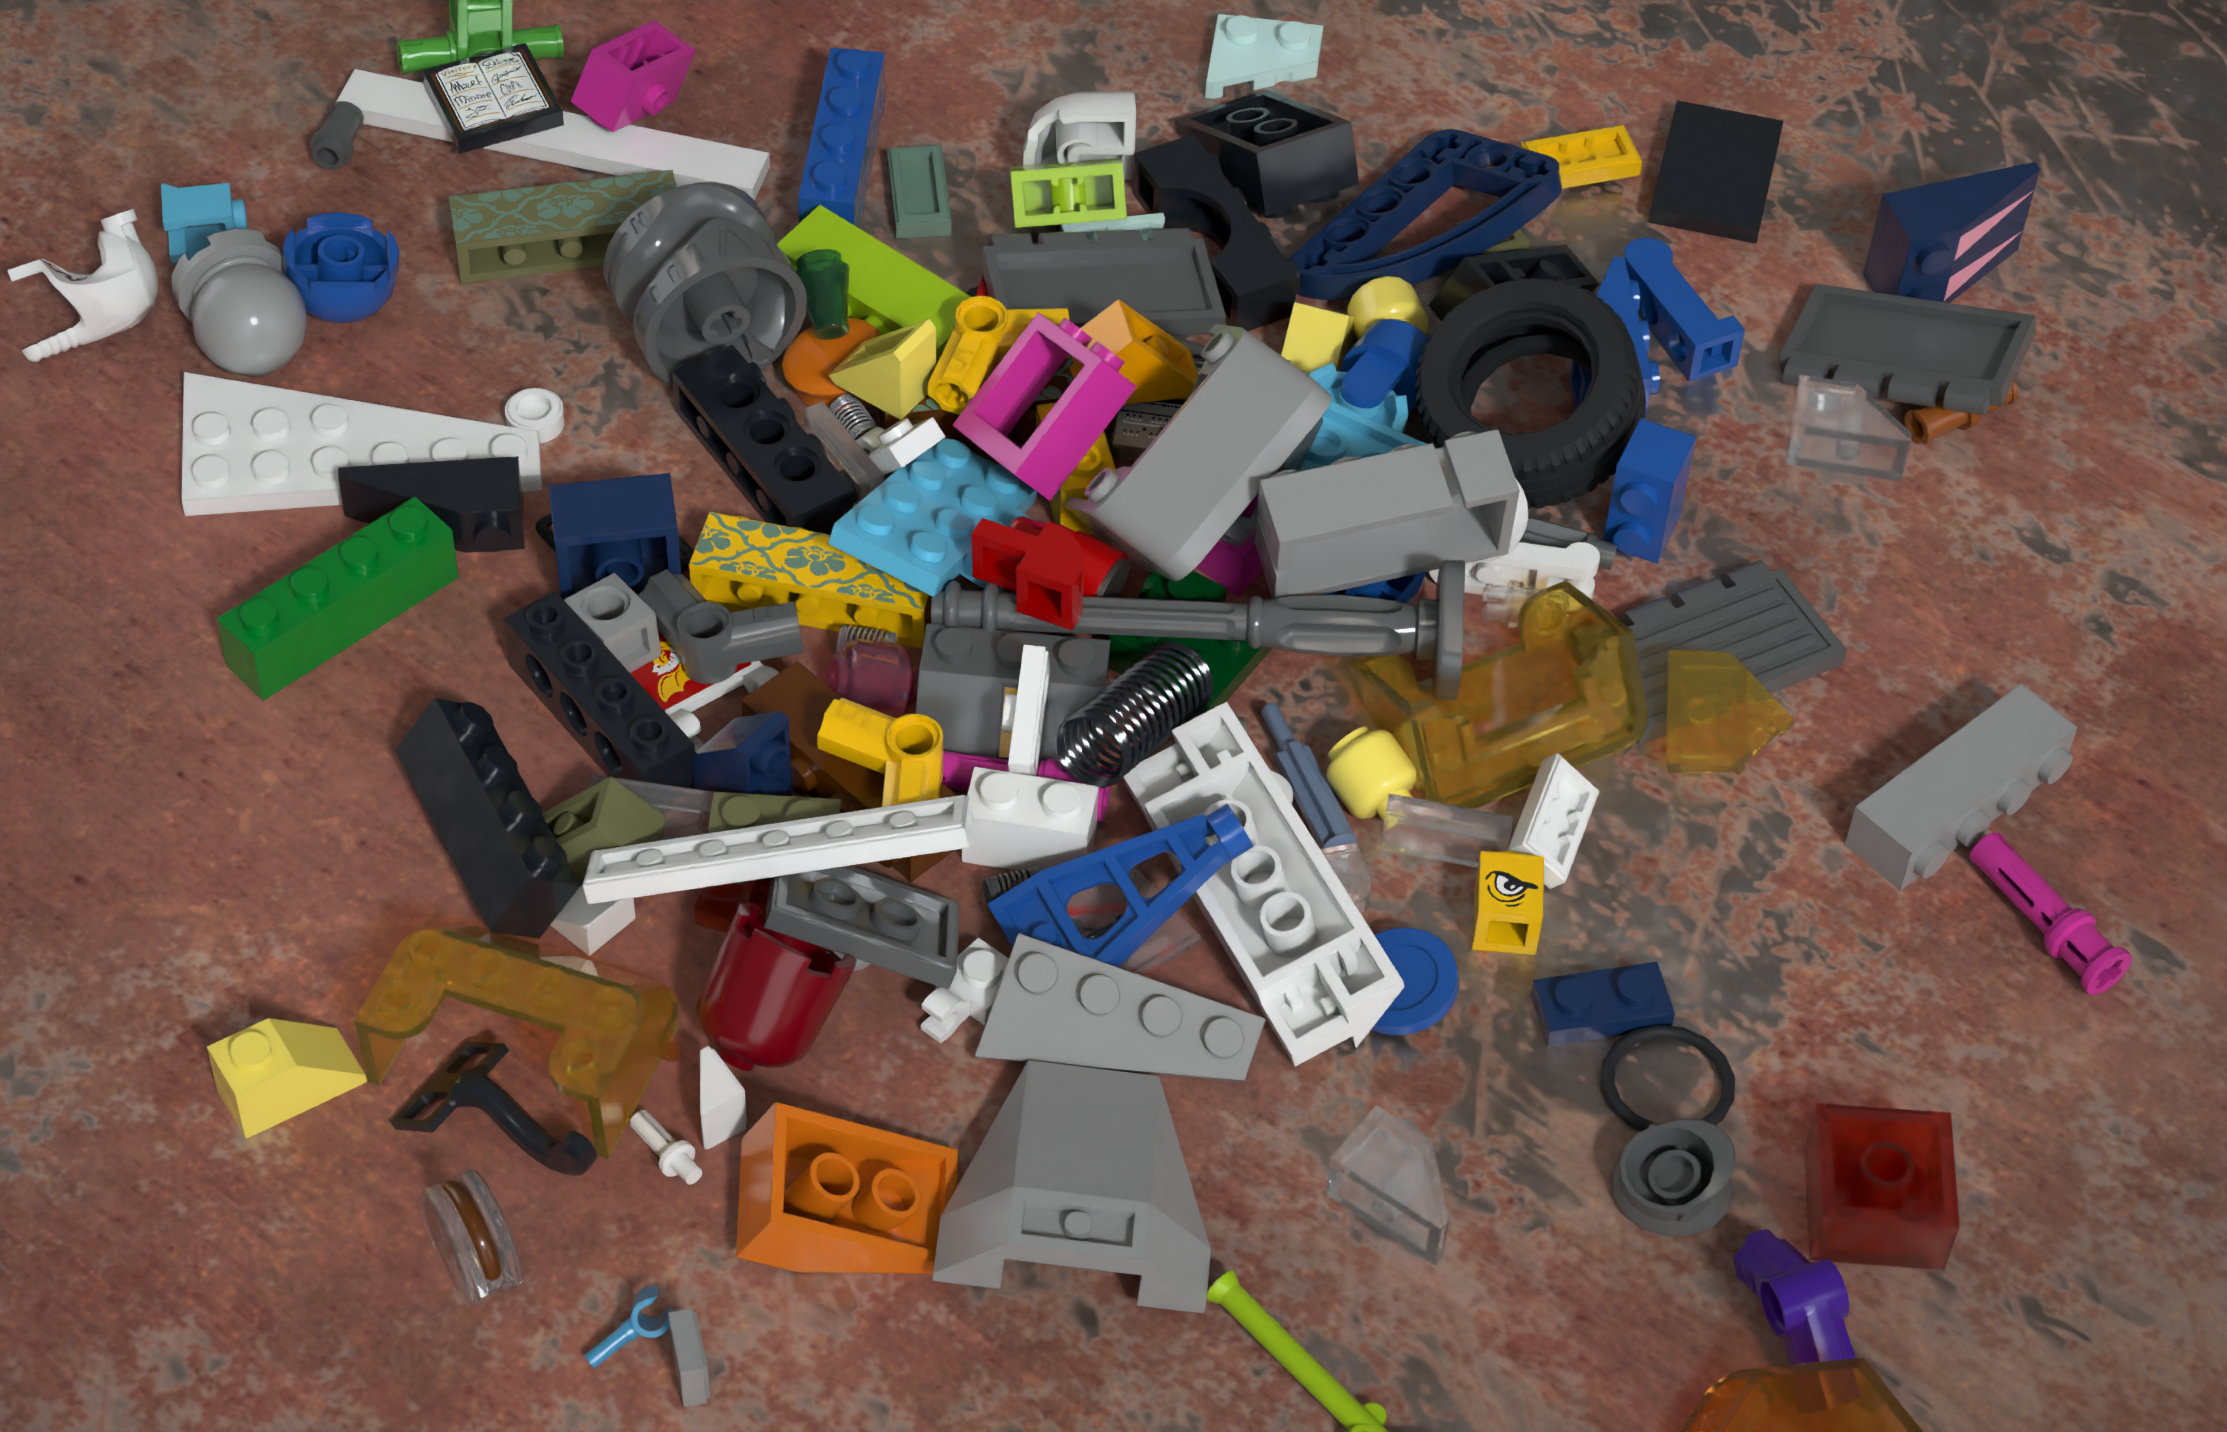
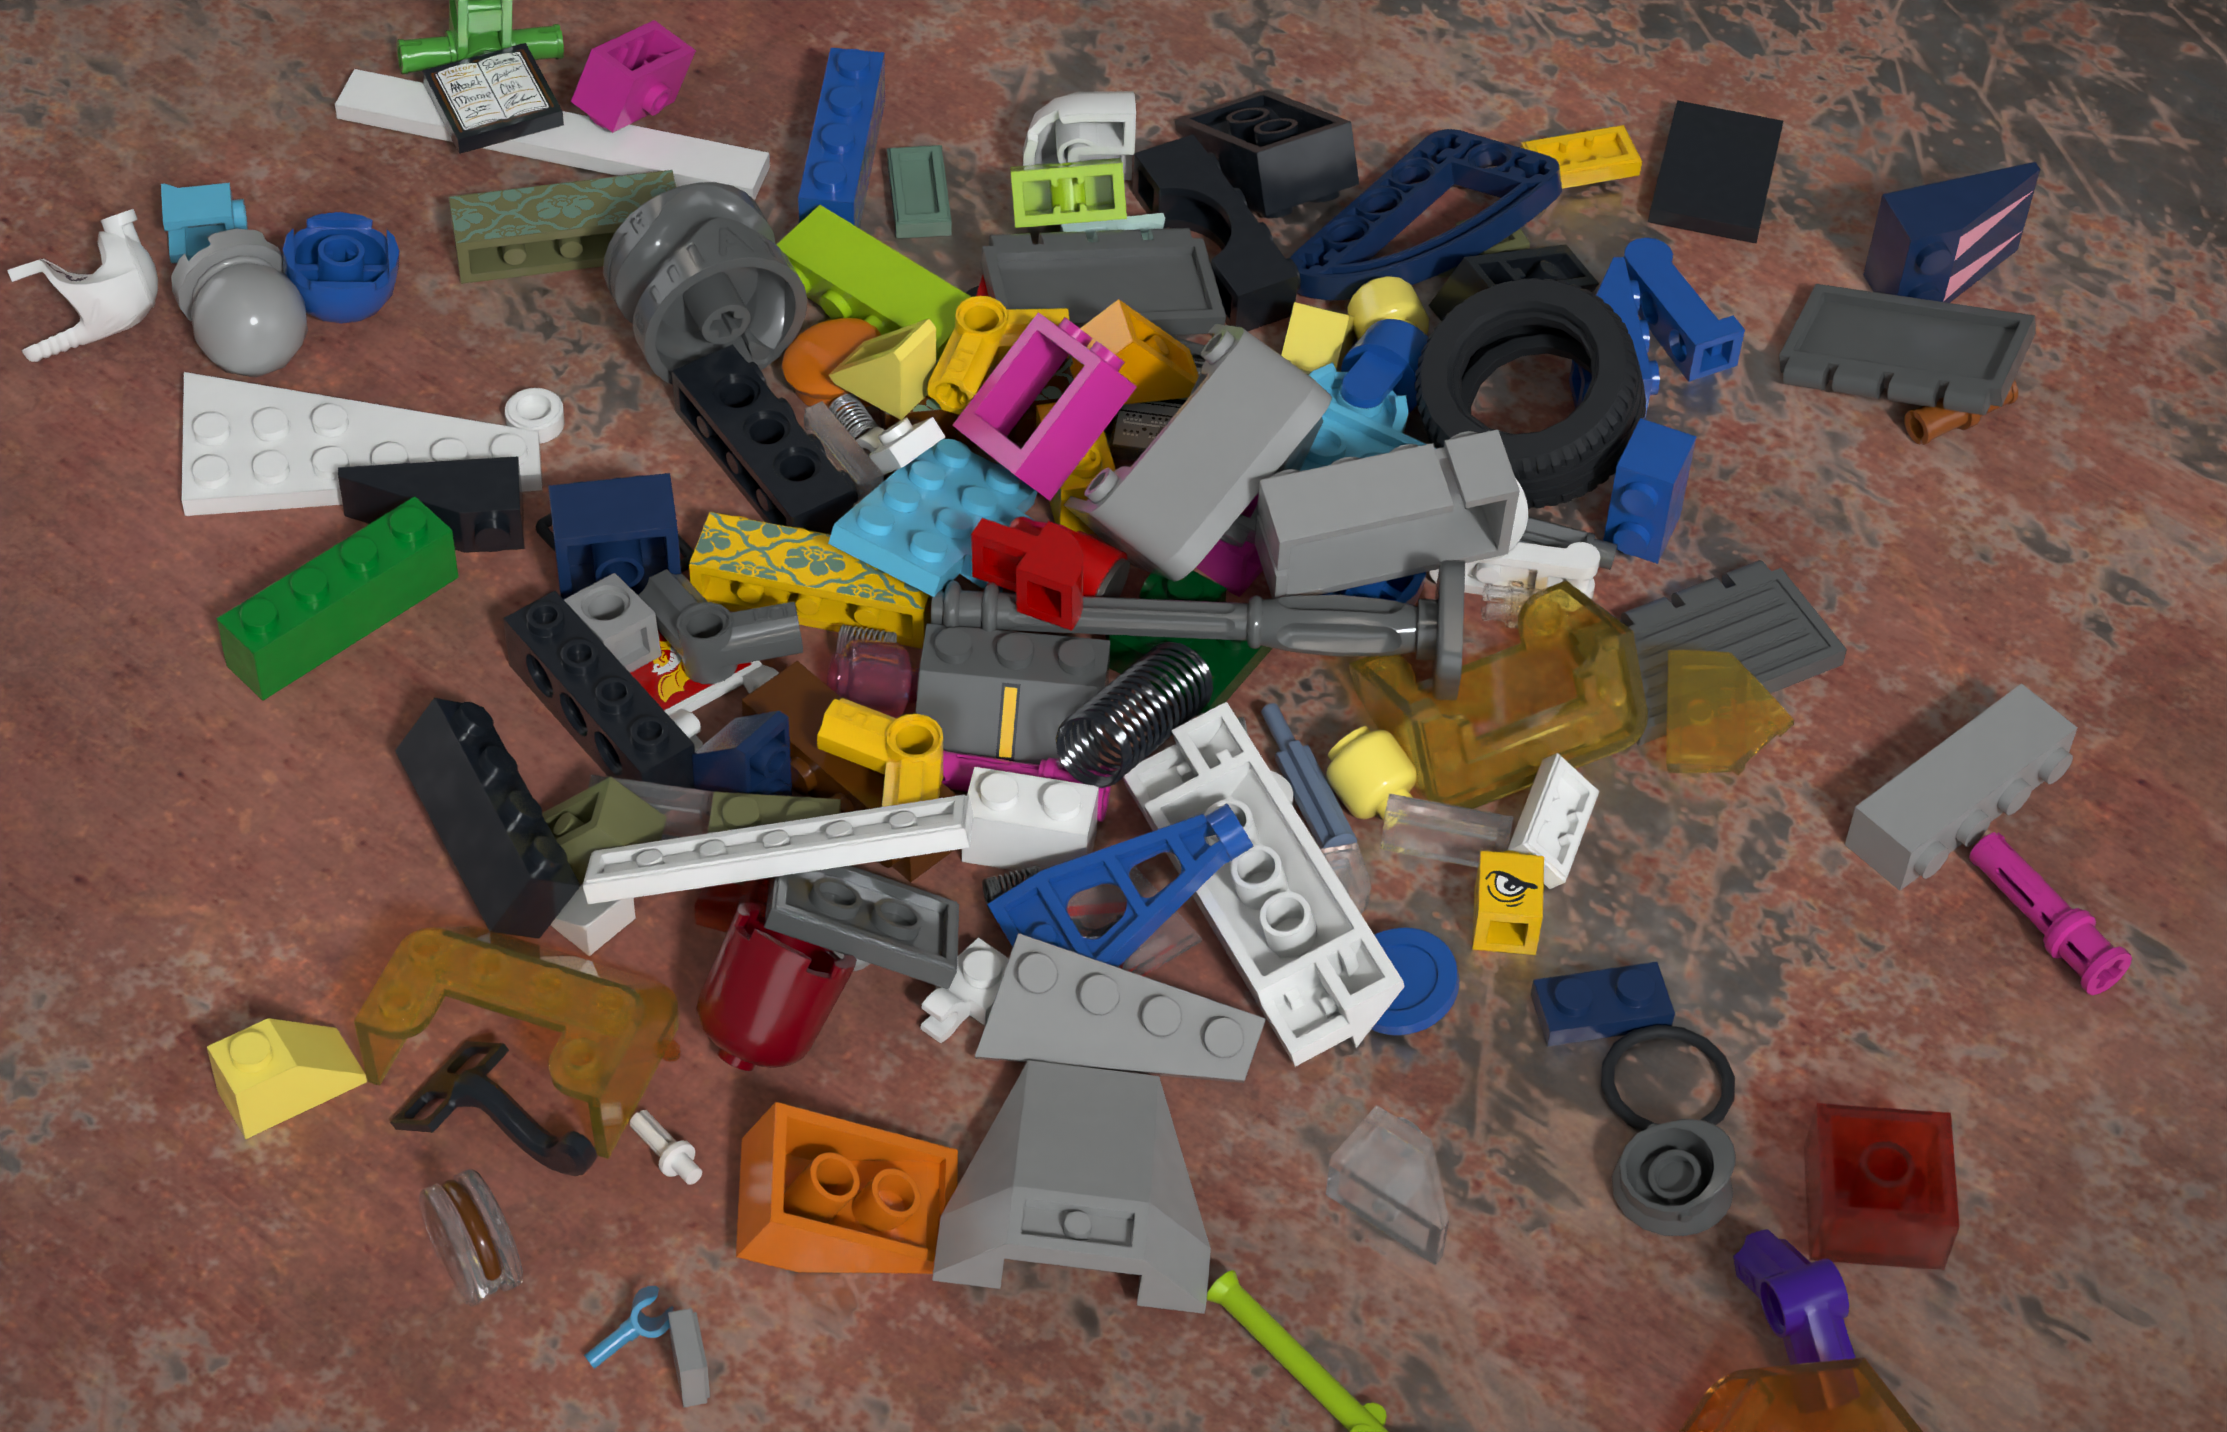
dark grey pin [309,101,364,170] -> none
white slope [700,1046,747,1150] -> none
clear green cone [796,249,850,340] -> none
white plate [1002,645,1050,776] -> none
light aqua wing [1205,14,1323,99] -> none
clear slope [1785,375,1912,481] -> none

